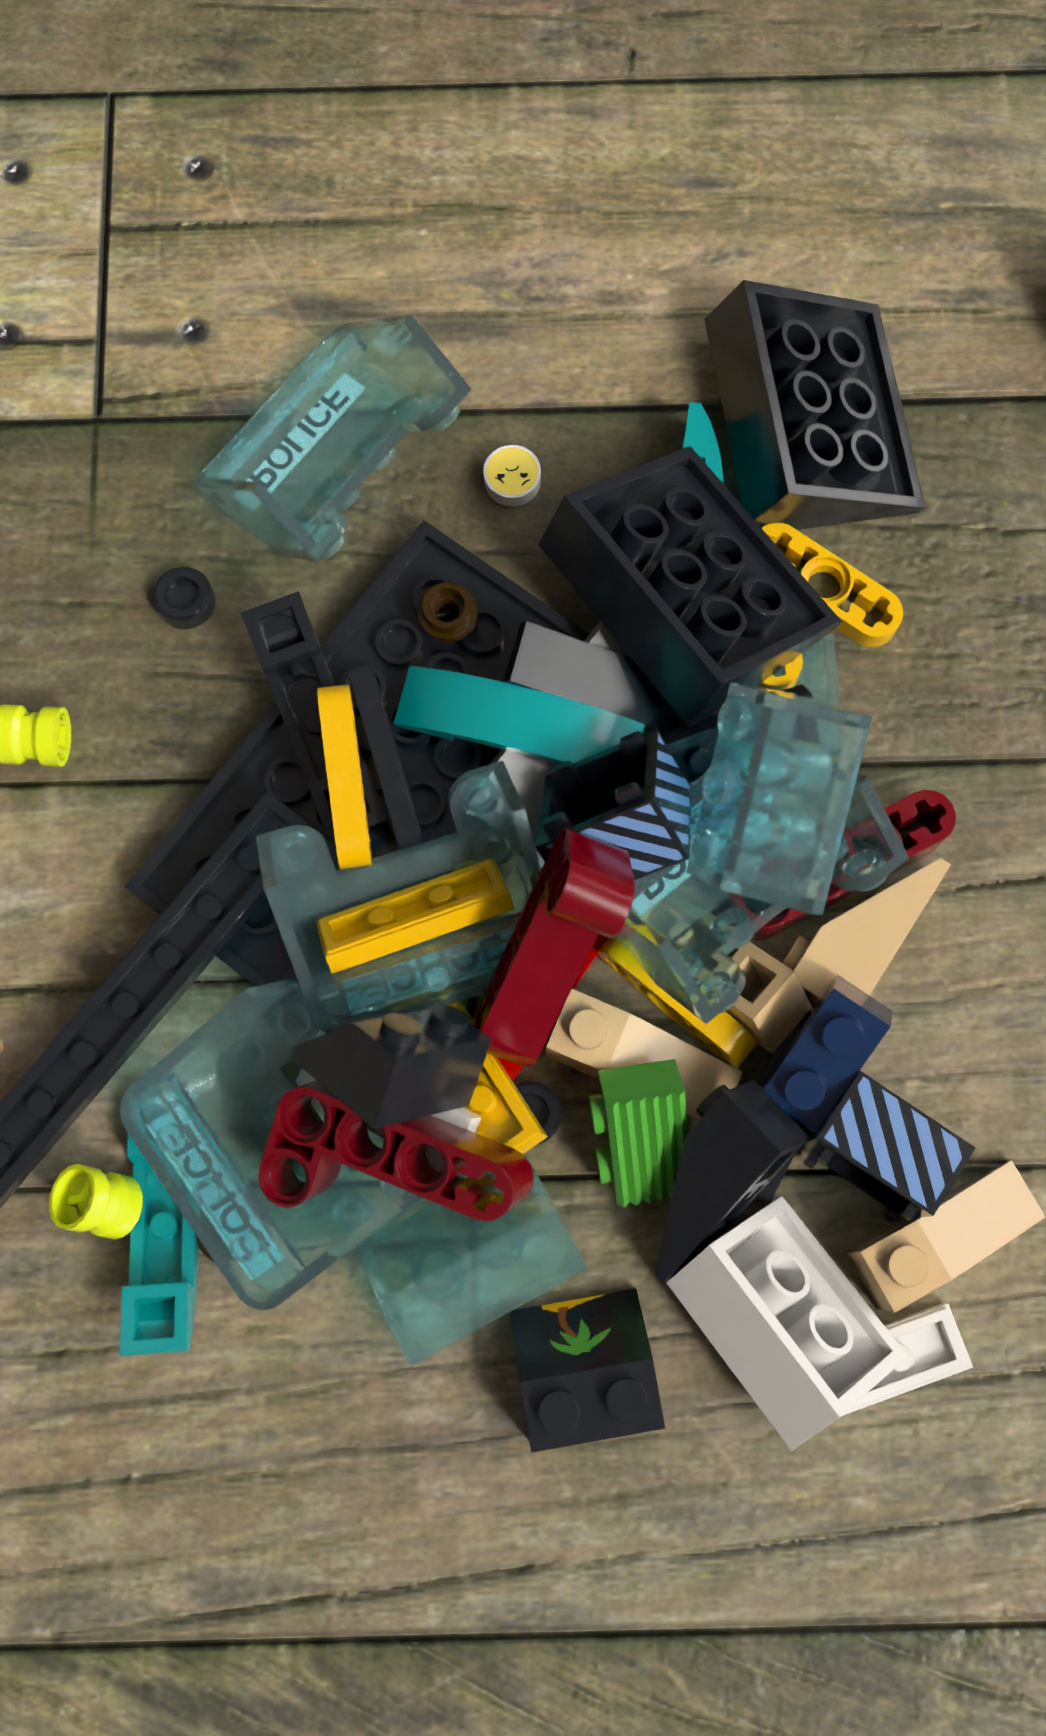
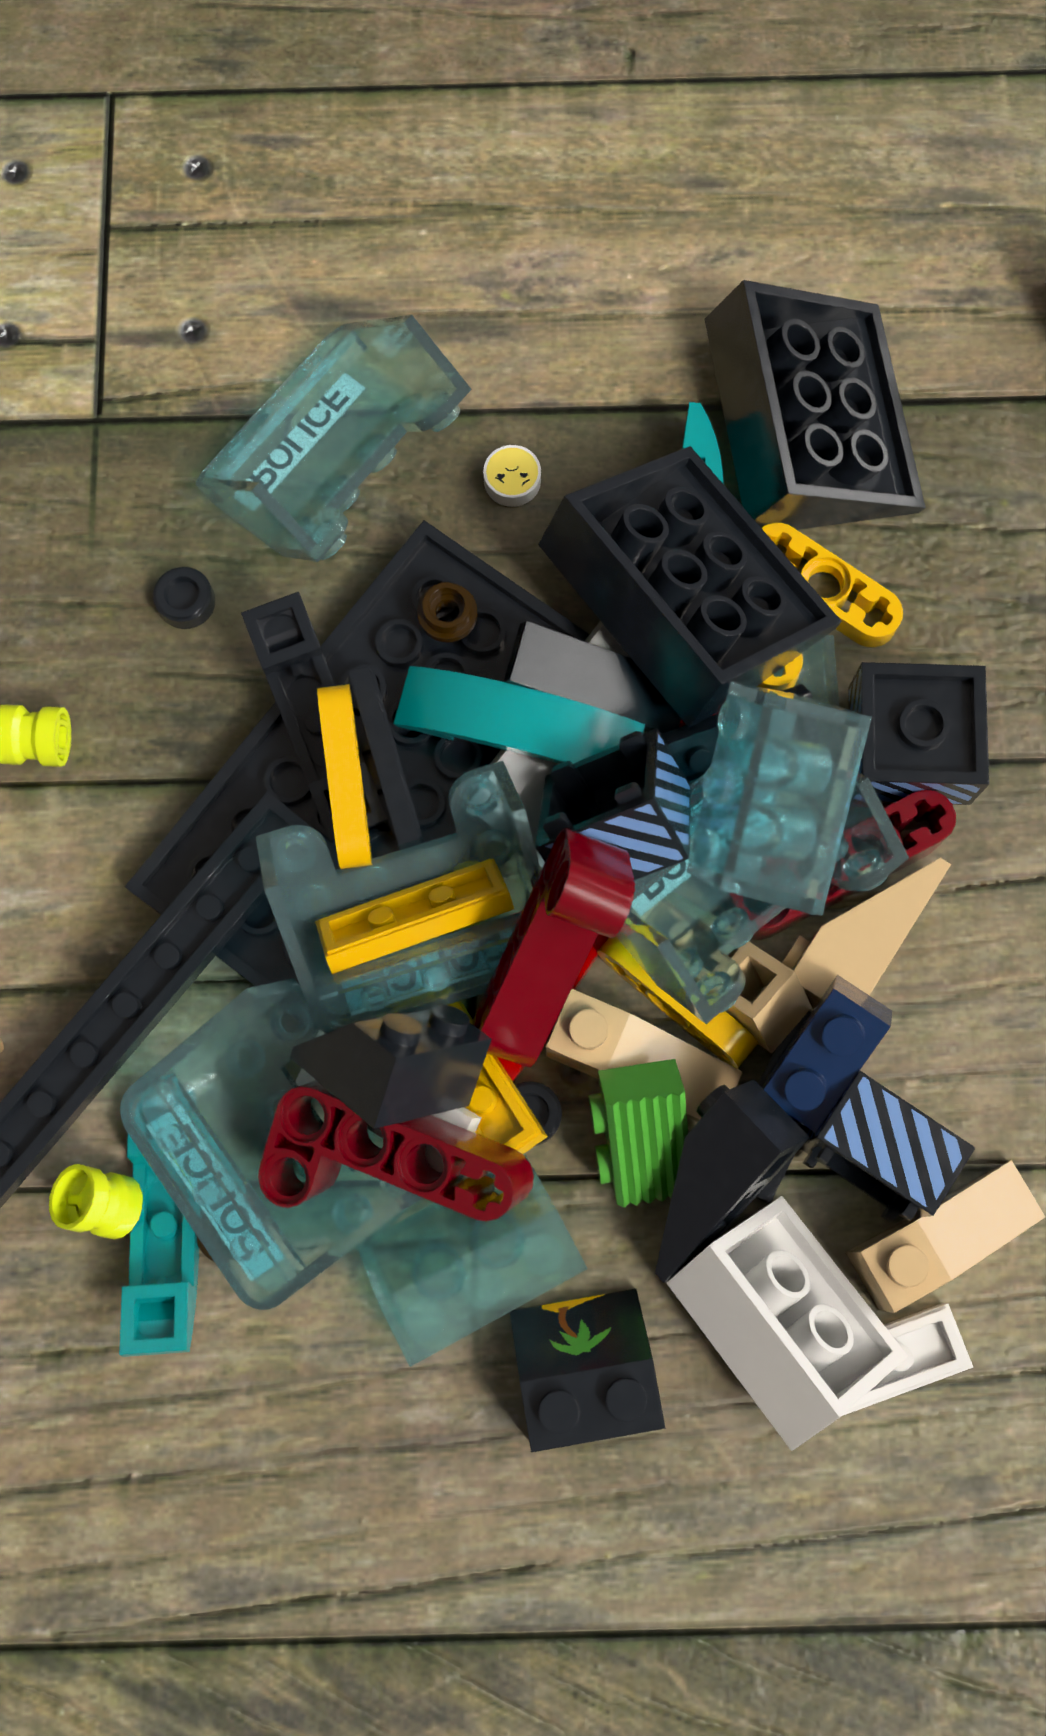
none -> black container [848,662,989,805]

